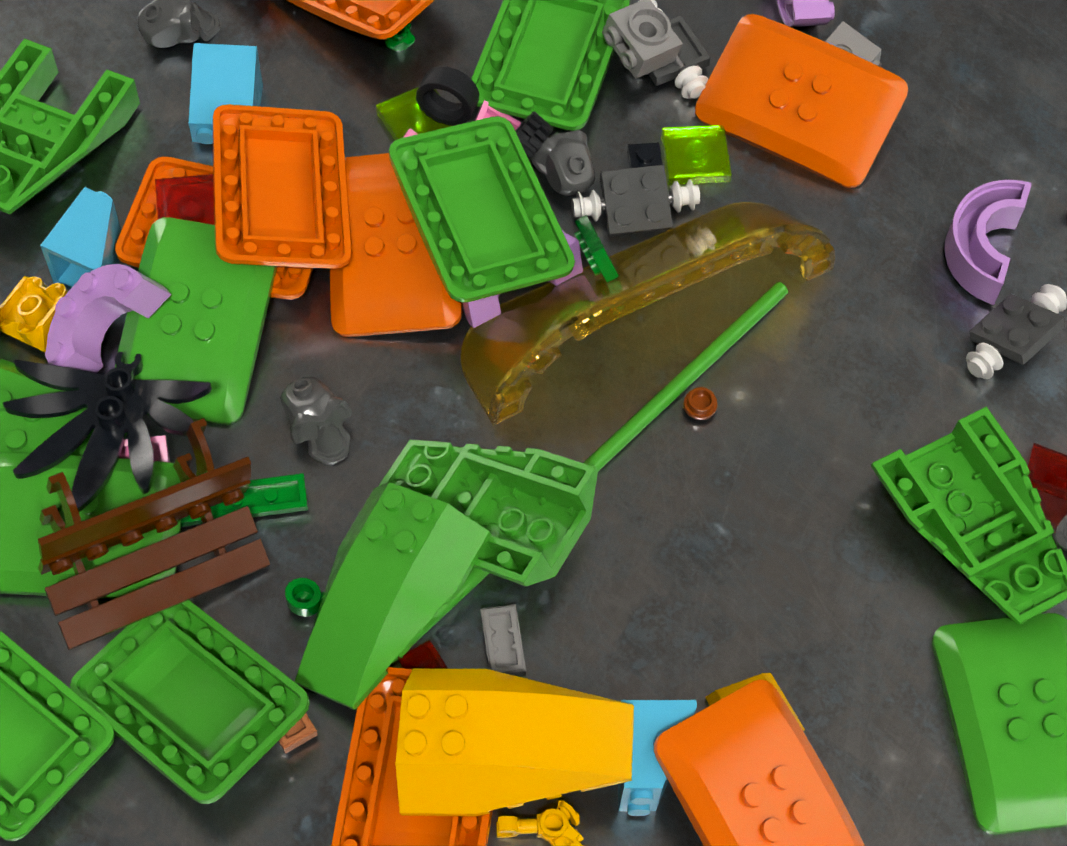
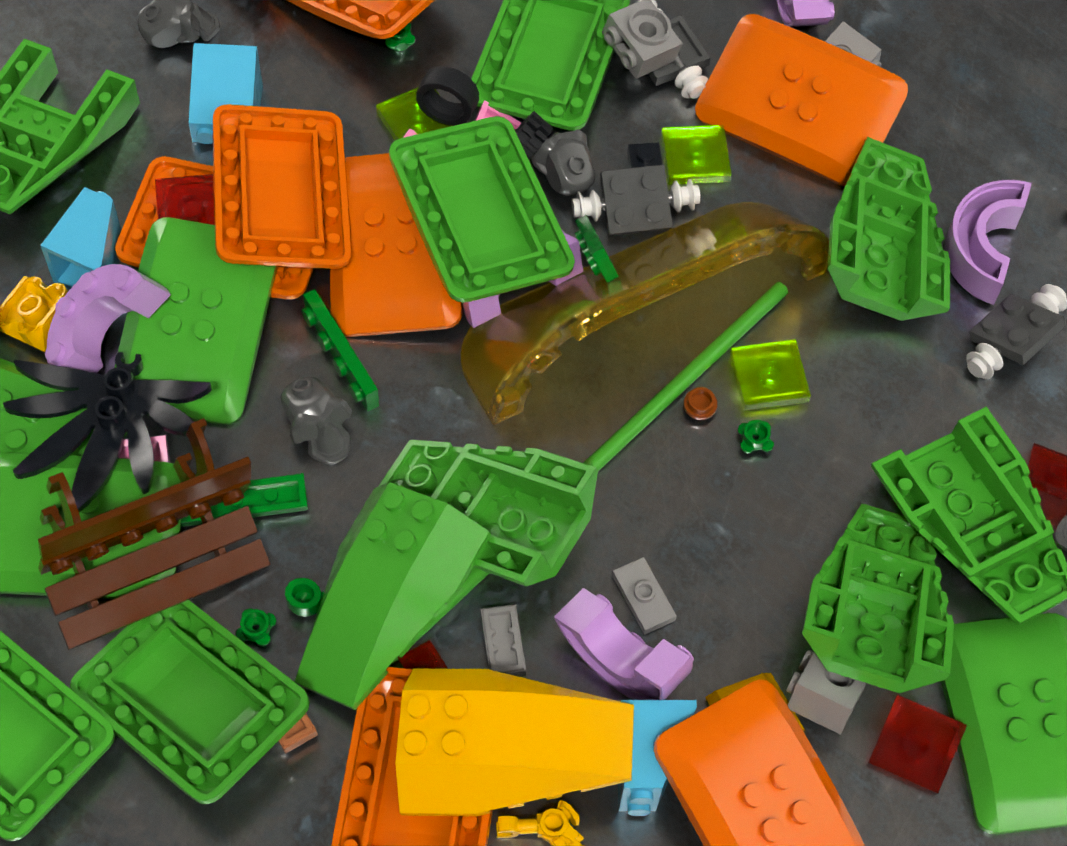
none -> green plate [235,608,277,647]
none -> green plate [301,289,379,412]
none -> lavender brick [554,588,694,700]
none -> light grey plate [612,557,677,635]
none -> clear neon green plate [730,339,811,411]
none -> green plate [738,420,774,454]
none -> light grey brick [786,650,867,735]
none -> bright green wedge [802,503,954,693]
none -> bright green wedge [827,137,950,321]
none -> clear red slope [868,694,967,793]

